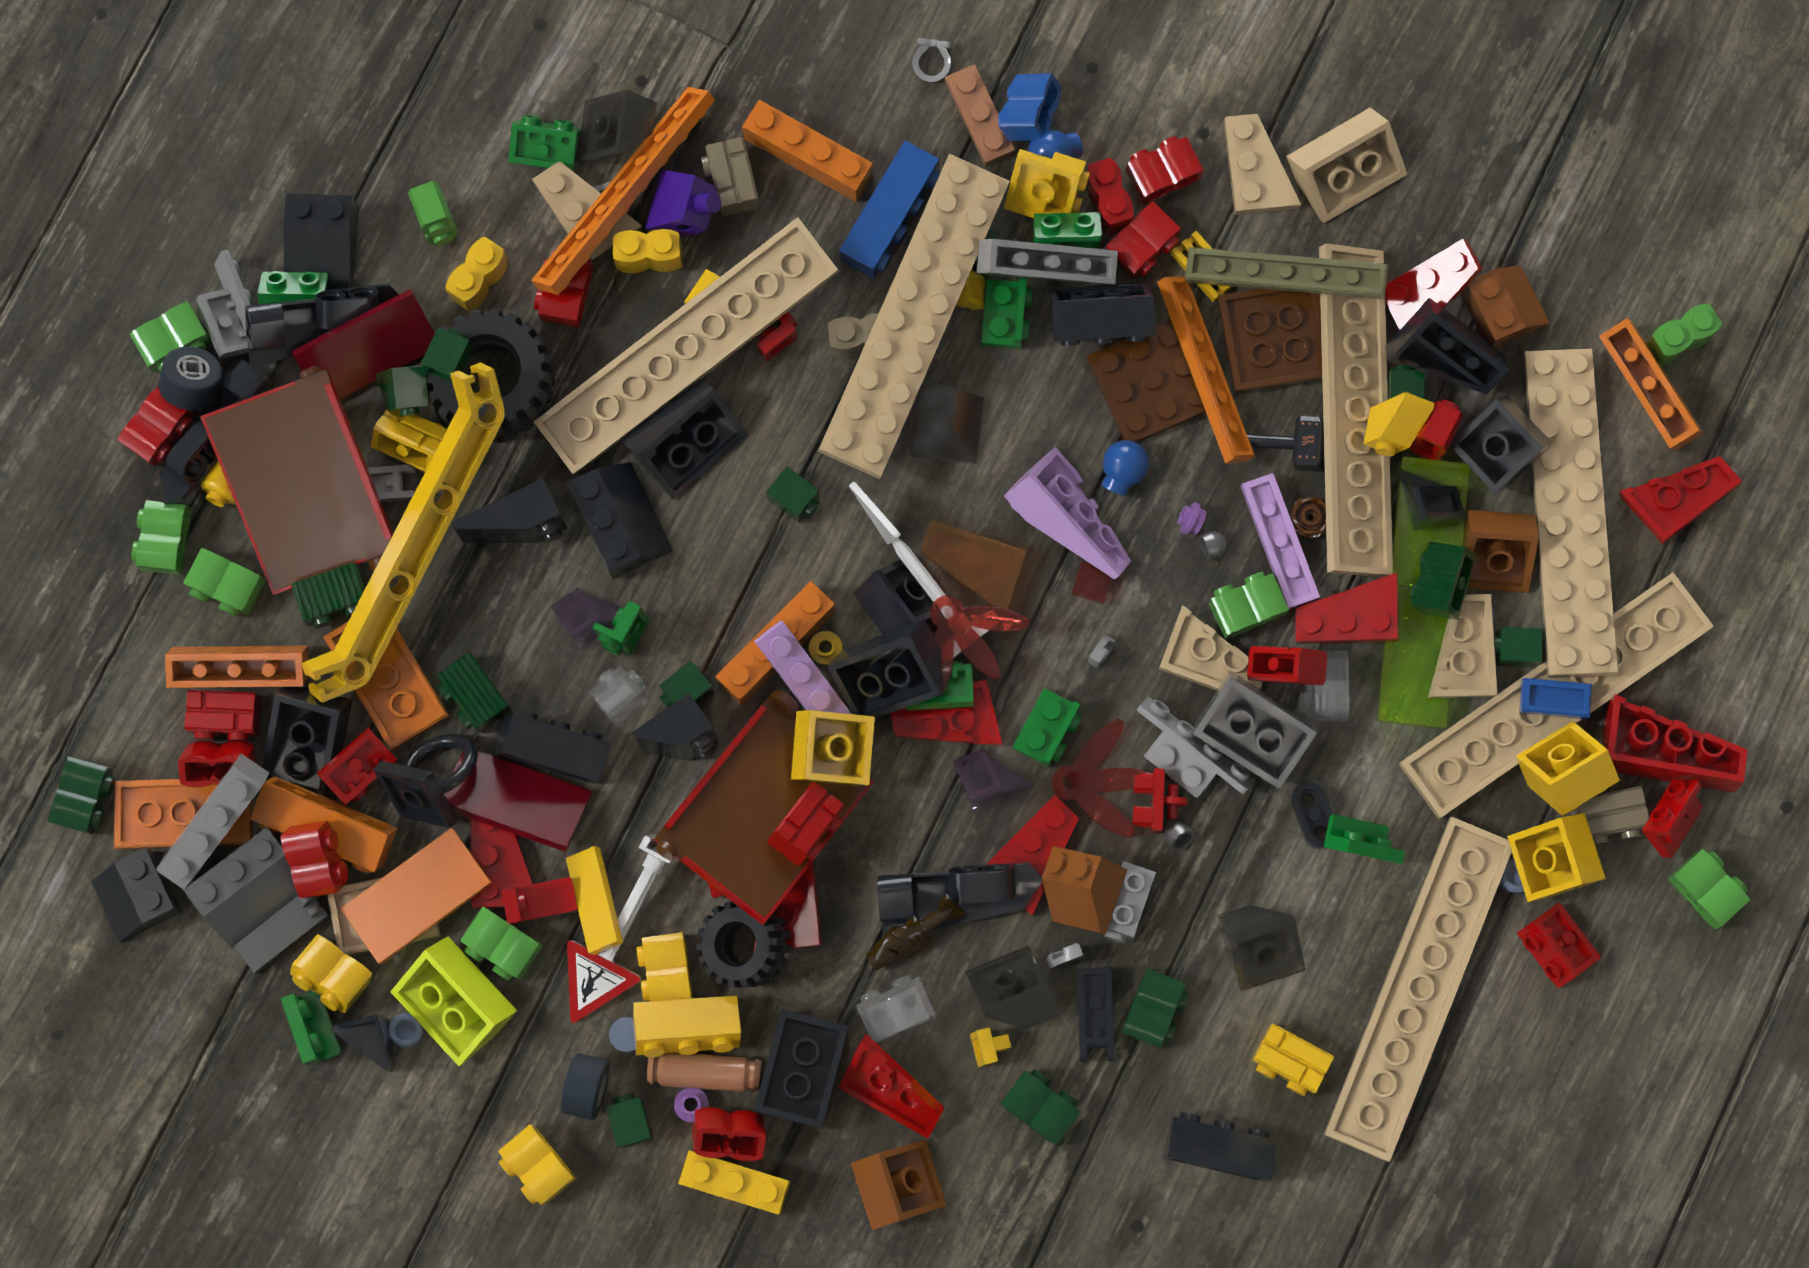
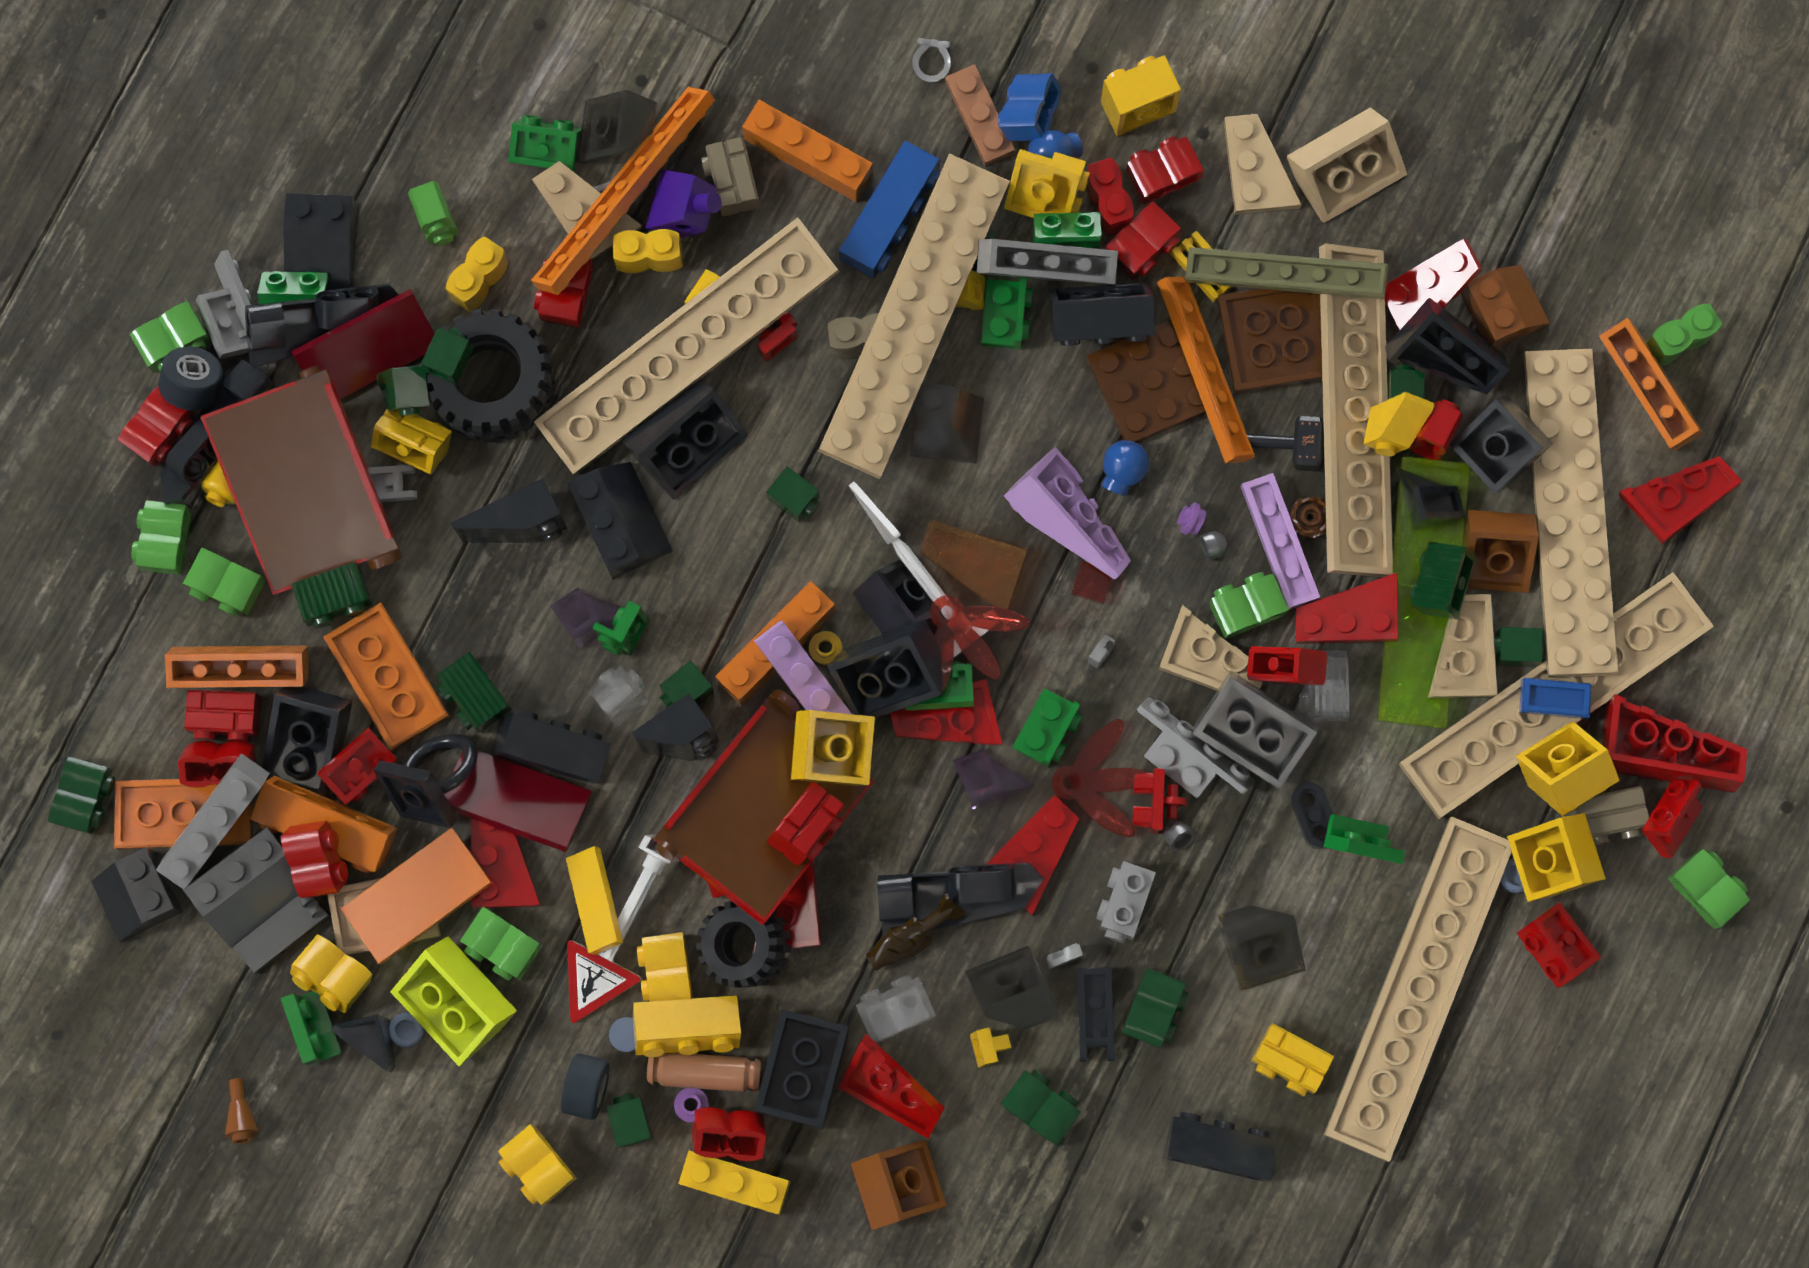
yellow piece [301,362,505,703] -> none
red bracket [501,877,577,924] -> none
dark orange slope [1042,846,1127,935] -> none
none -> dark orange cone [224,1078,259,1144]
none -> yellow brick [1101,55,1181,137]

